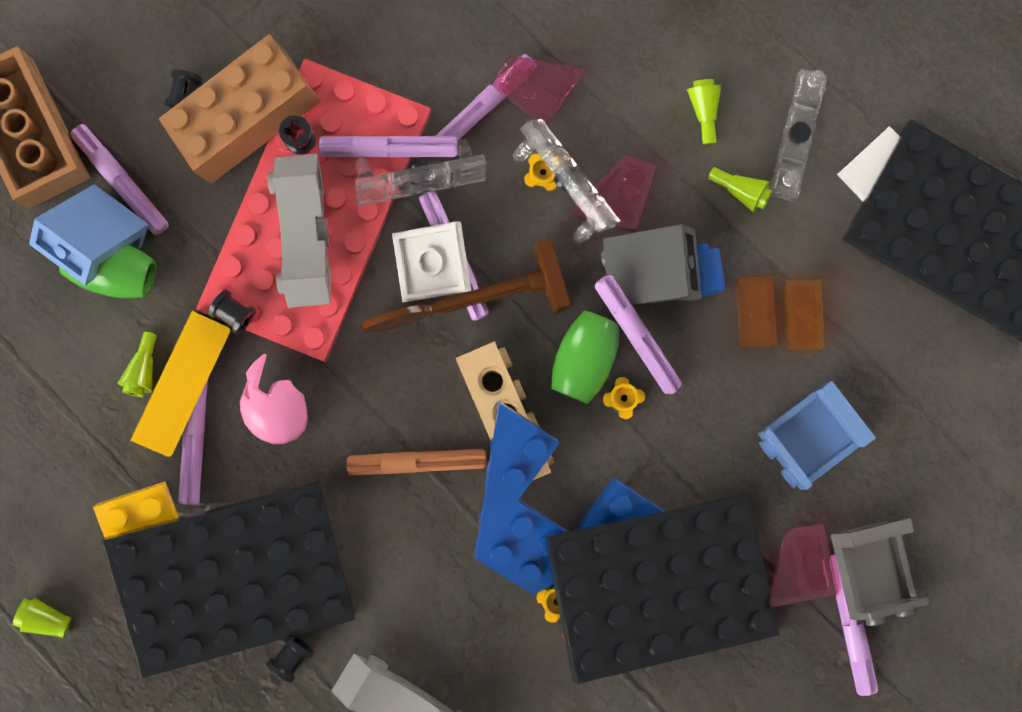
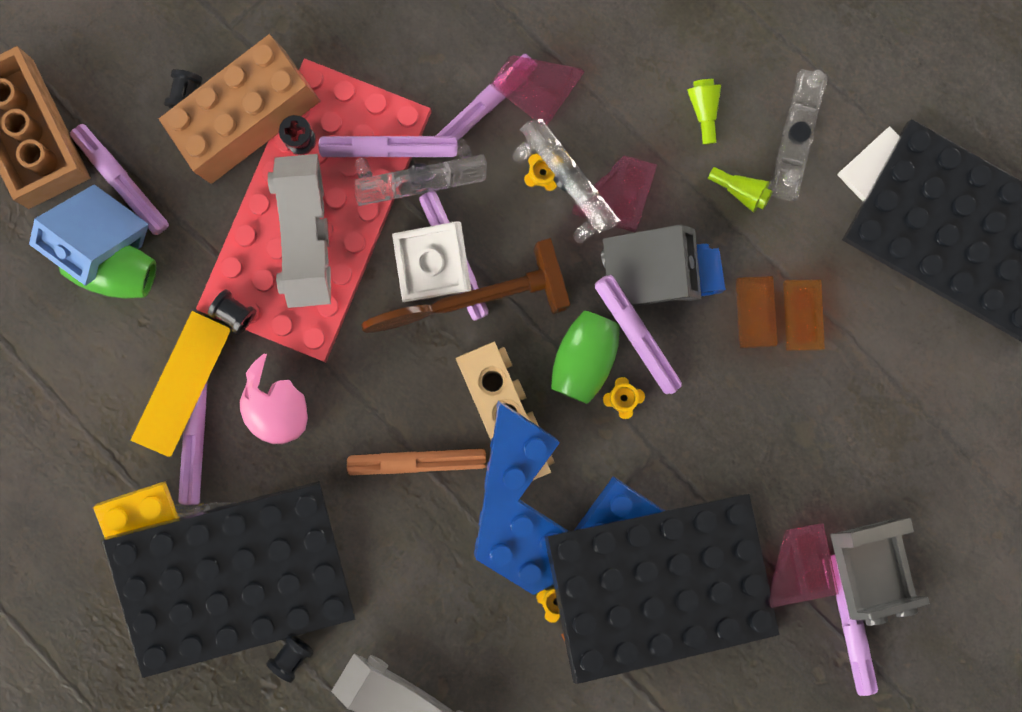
lime cone [13,598,72,638] -> none
lime cone [117,332,157,397] -> none
medium blue panel [757,381,876,490] -> none

